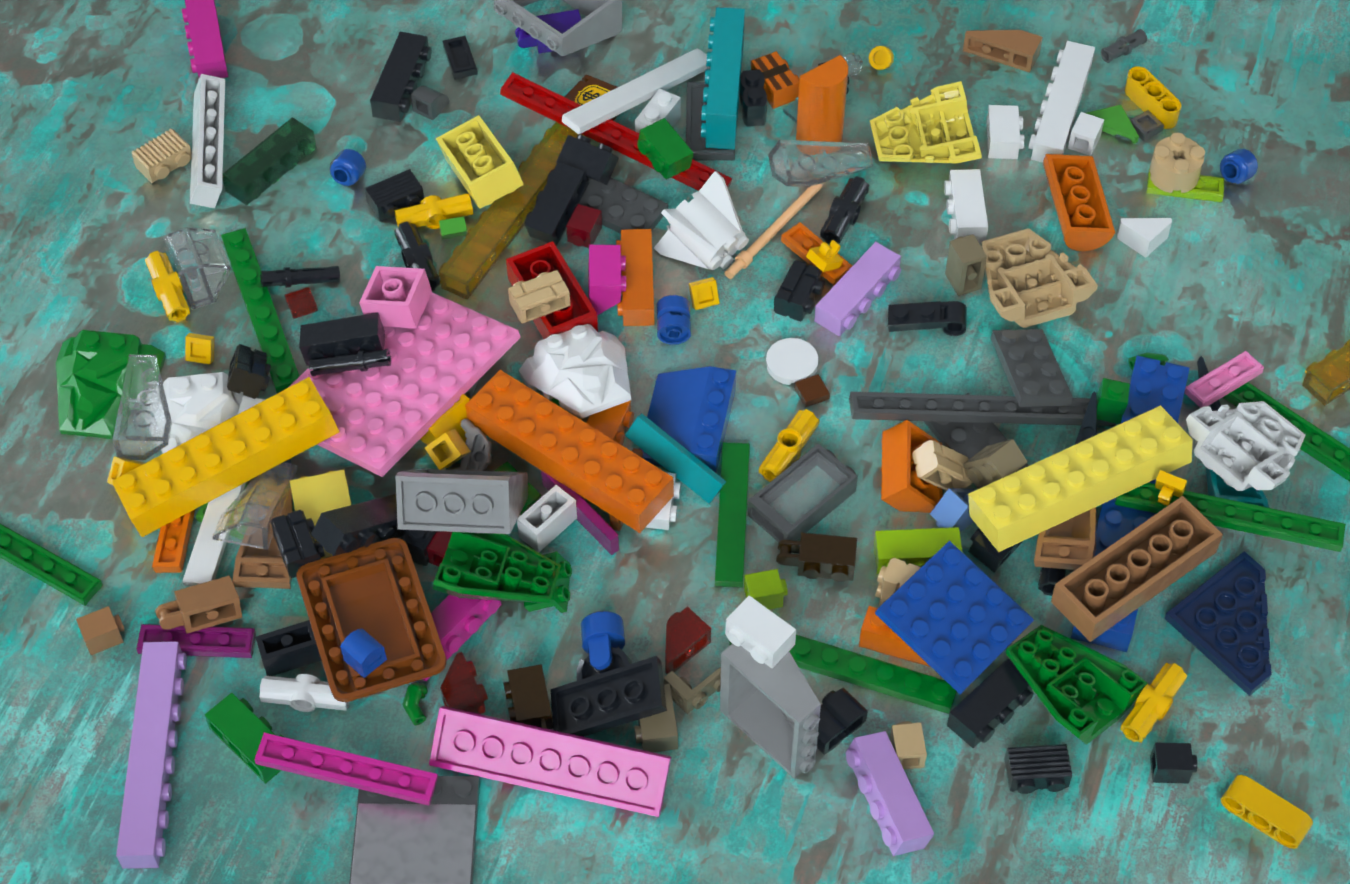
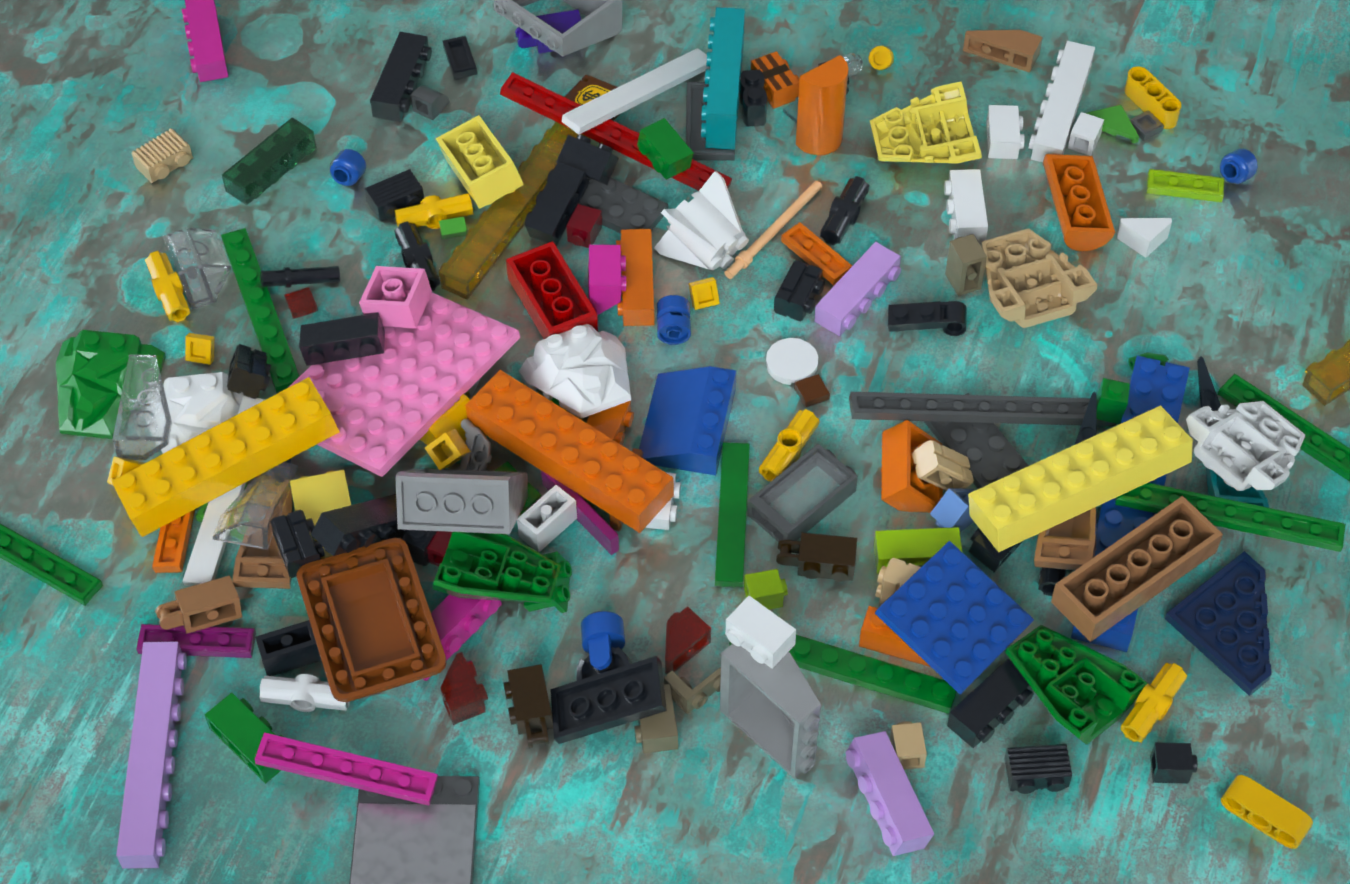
medium nougat brick [76,606,125,655] -> none
white brick [190,74,225,208] -> none
black pin [309,349,391,376] -> none
blue piece [340,628,387,678] -> none
green arm [402,682,428,726] -> none
plate [429,706,672,817] -> none
tan brick [508,270,570,324] -> none
teal tile [625,413,726,504] -> none
white brick [635,88,681,133] -> none
clear wedge [768,140,873,187] -> none
yellow tile [806,240,843,272] -> none
black brick [817,687,868,755] -> none
dark tan brick [963,439,1028,487] -> none
dark grey plate [991,329,1073,407] -> none
dark grey pin [1101,29,1147,63] -> none
tan brick [1149,132,1205,193] -> none
yellow tile [1155,470,1187,506] -> none
bright pink tile [1185,351,1264,408] -> none

